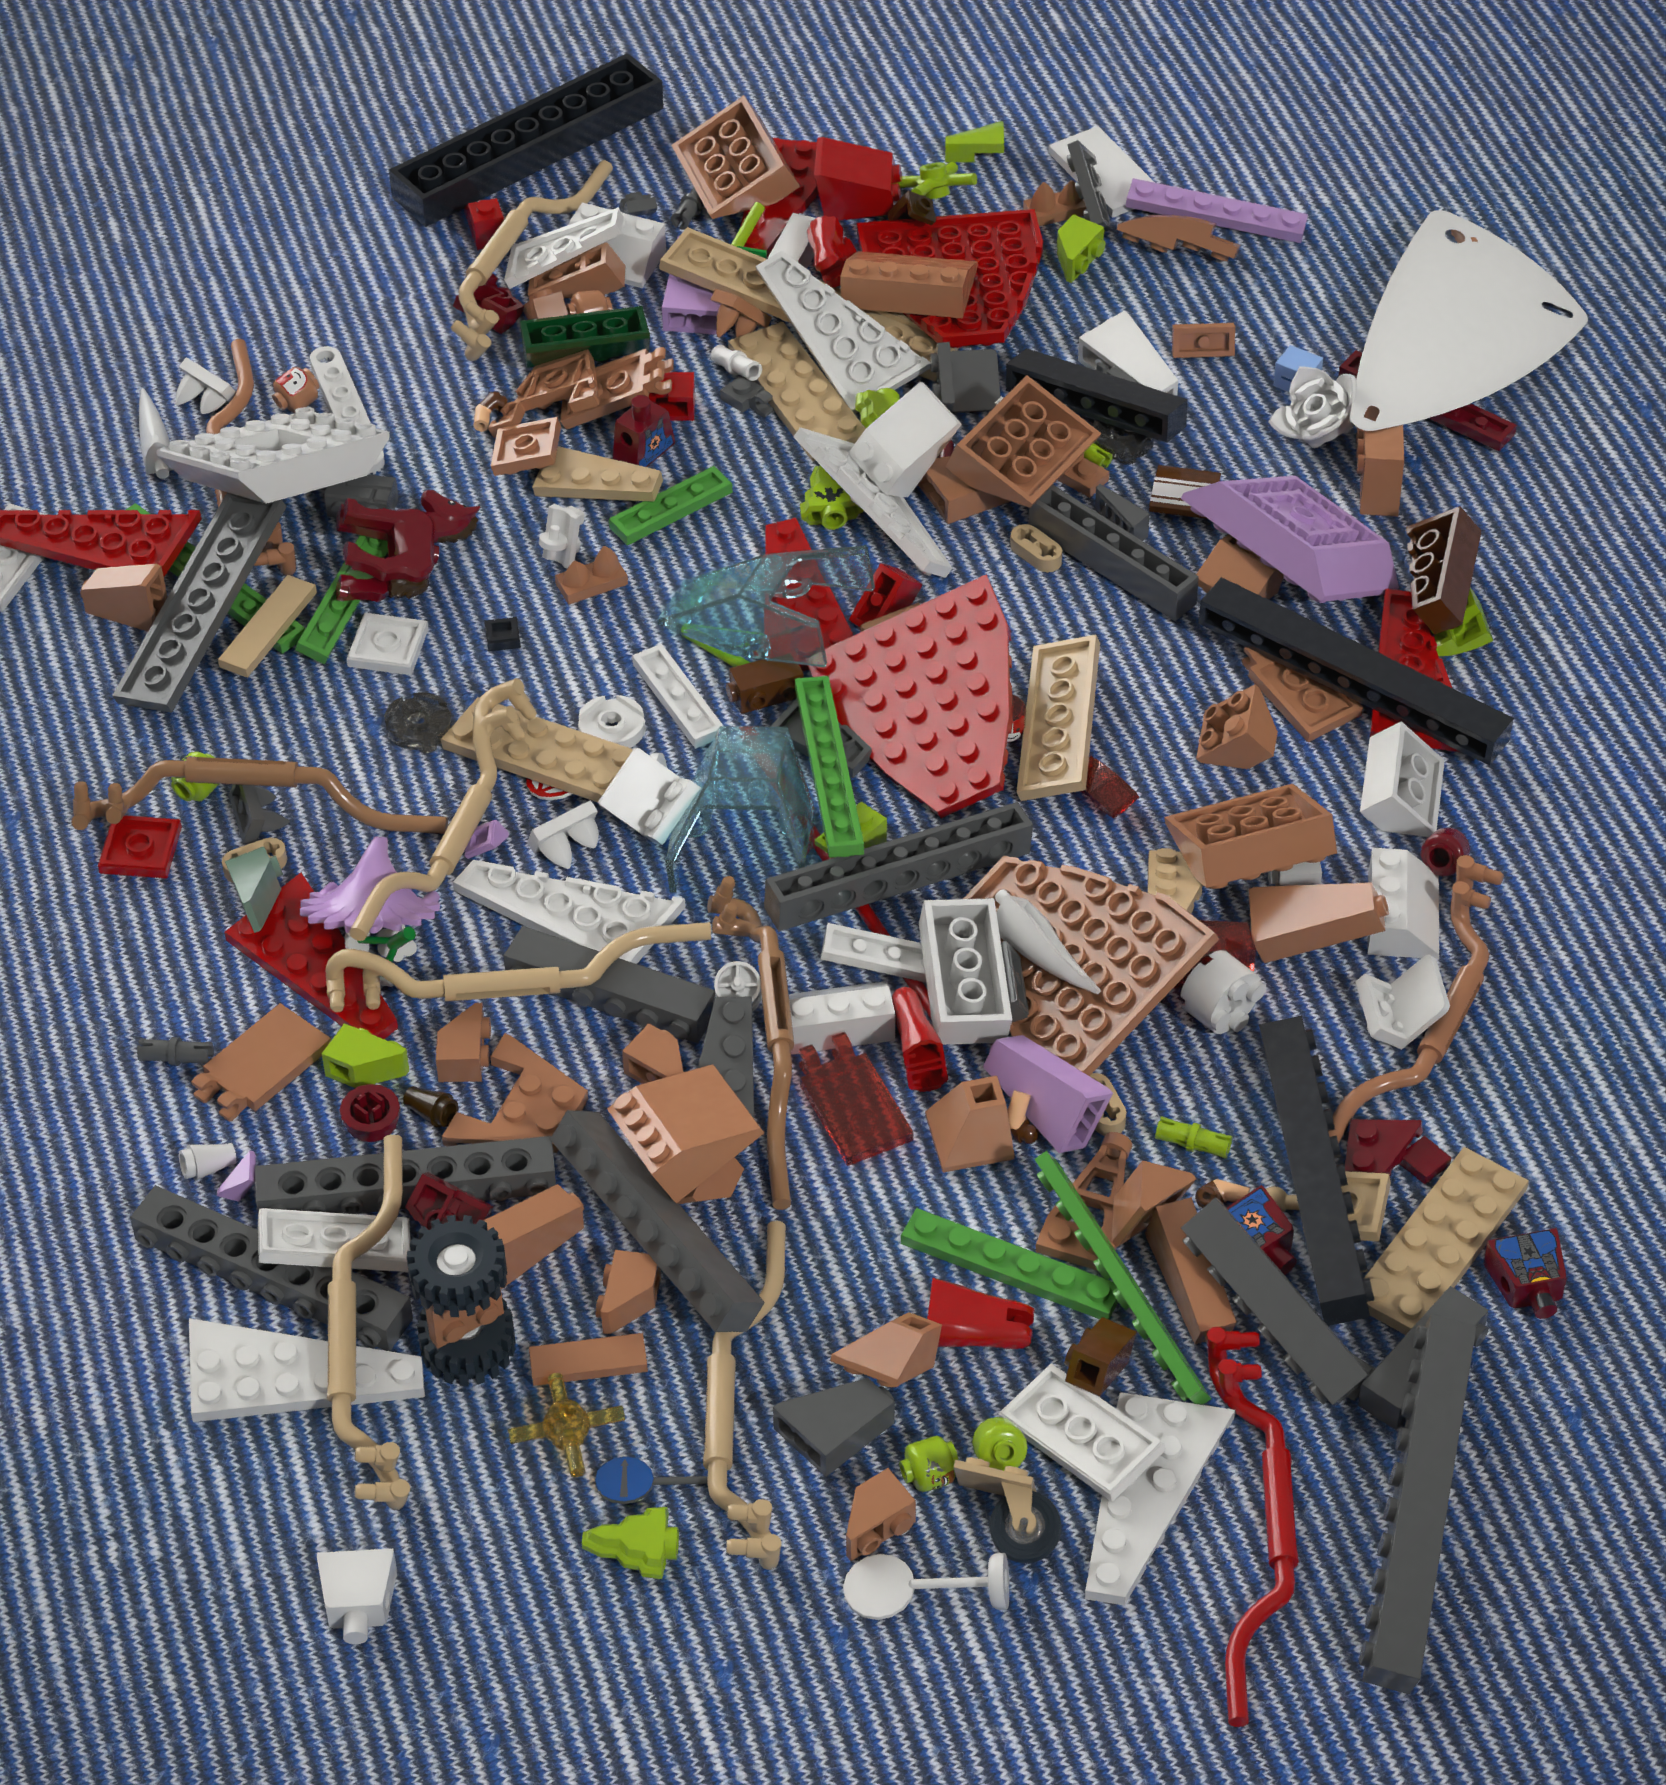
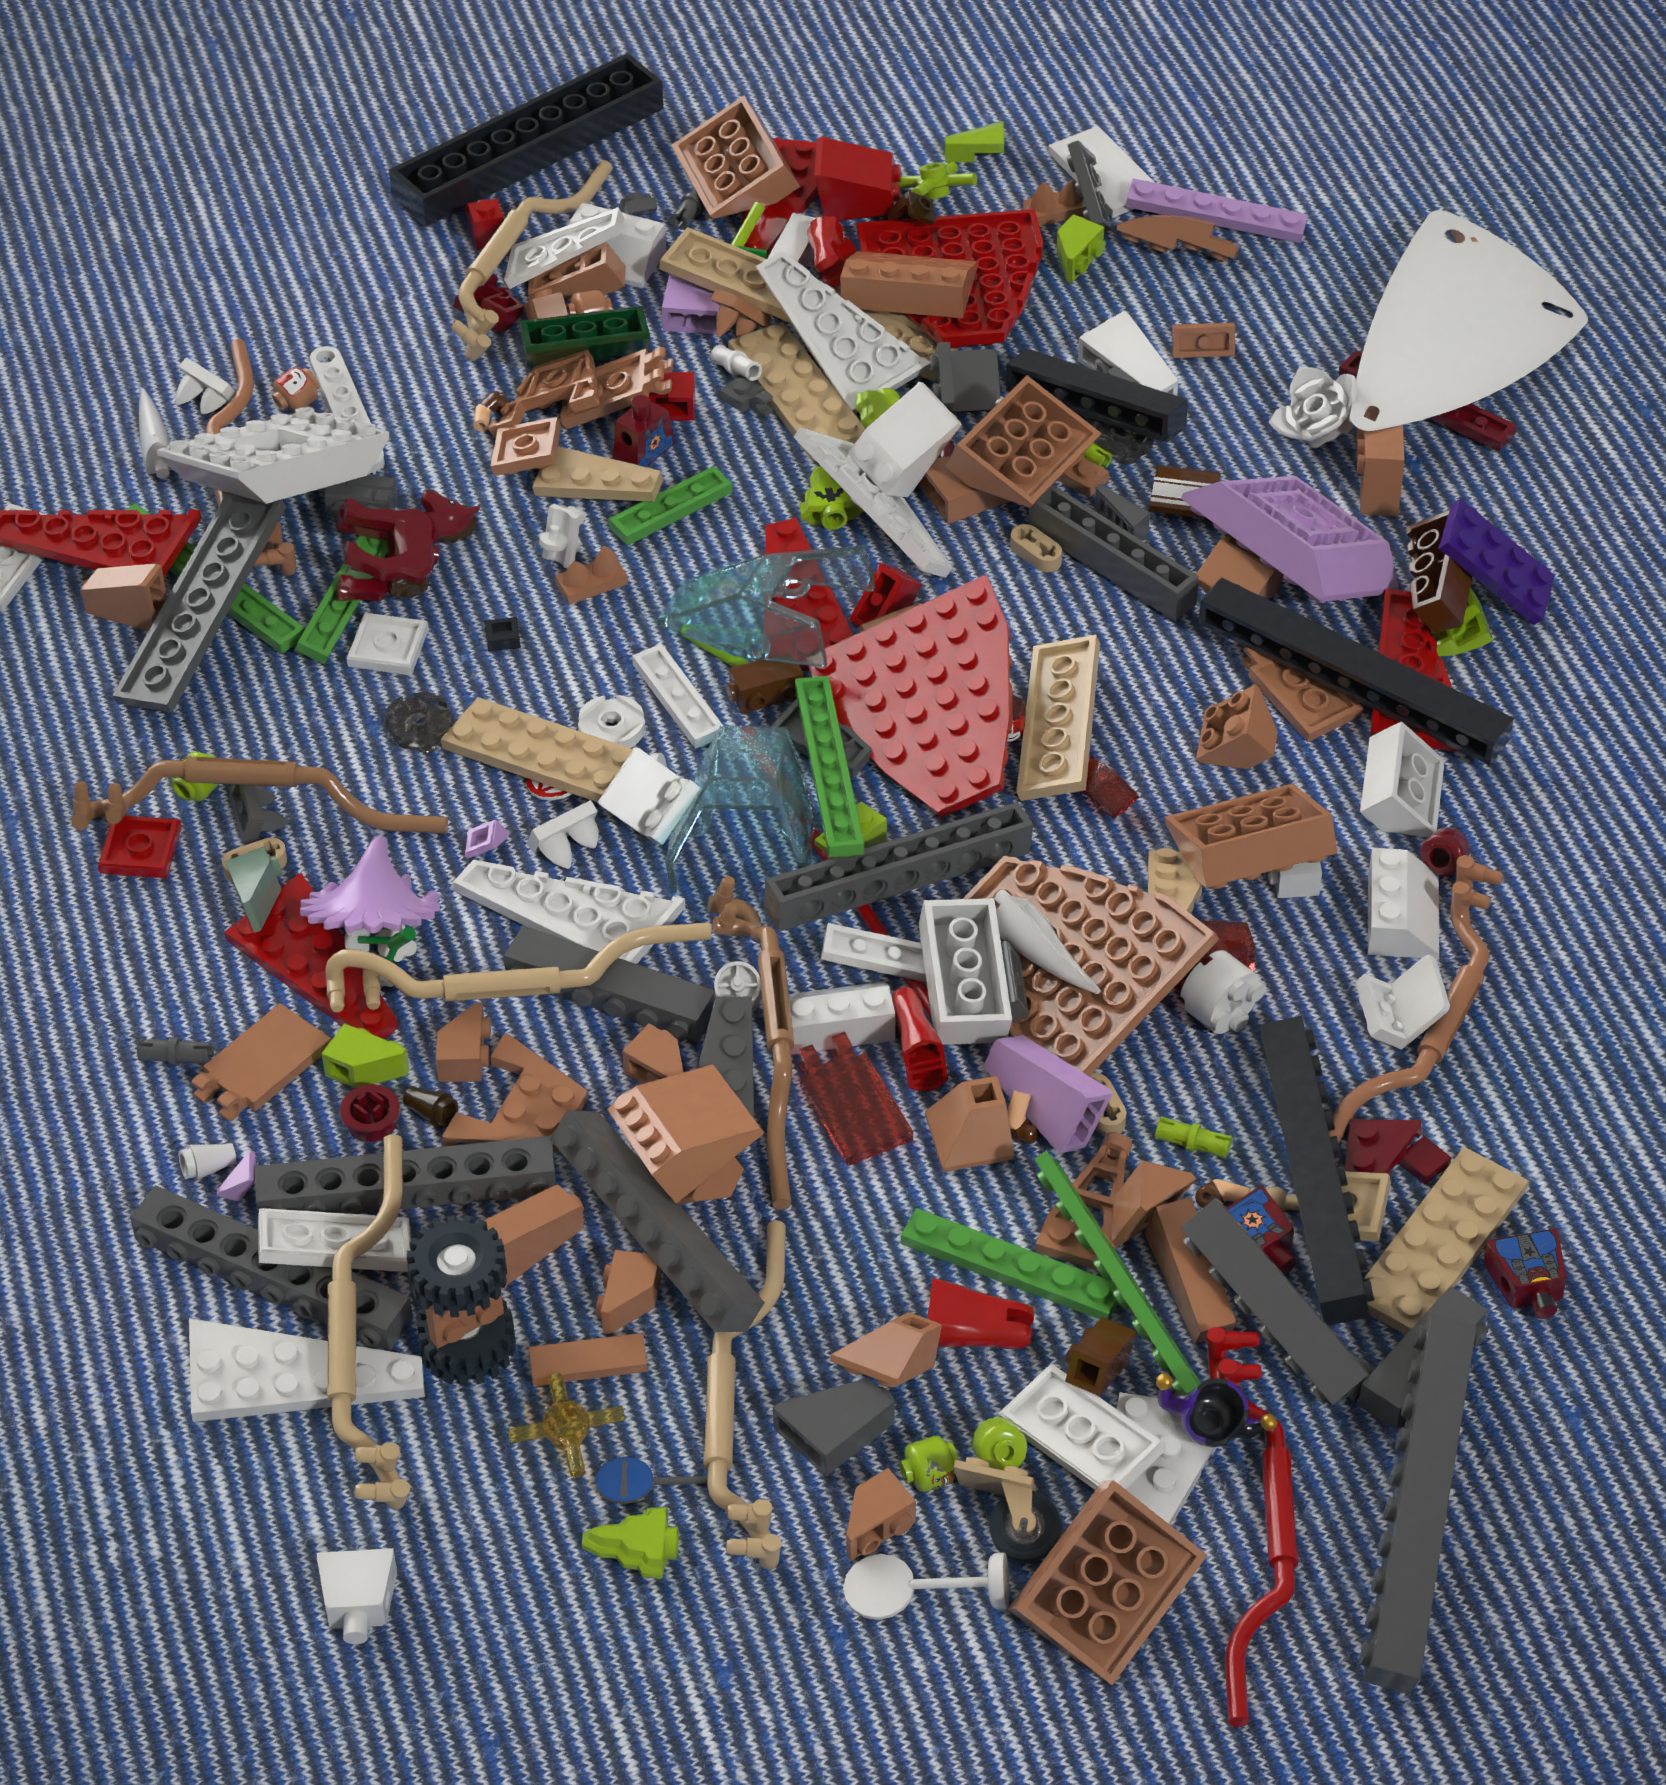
tan tile [218,575,317,678] -> none
tan piece [349,678,537,941] -> none
dark red slope [405,1172,493,1230] -> none
nougat slope [1249,882,1389,963] -> none
light blue brick [1273,345,1323,392] -> none
none -> nougat slope [1008,1480,1207,1685]
none -> black piece [1156,1373,1277,1448]
none -> dark purple plate [1439,498,1555,625]

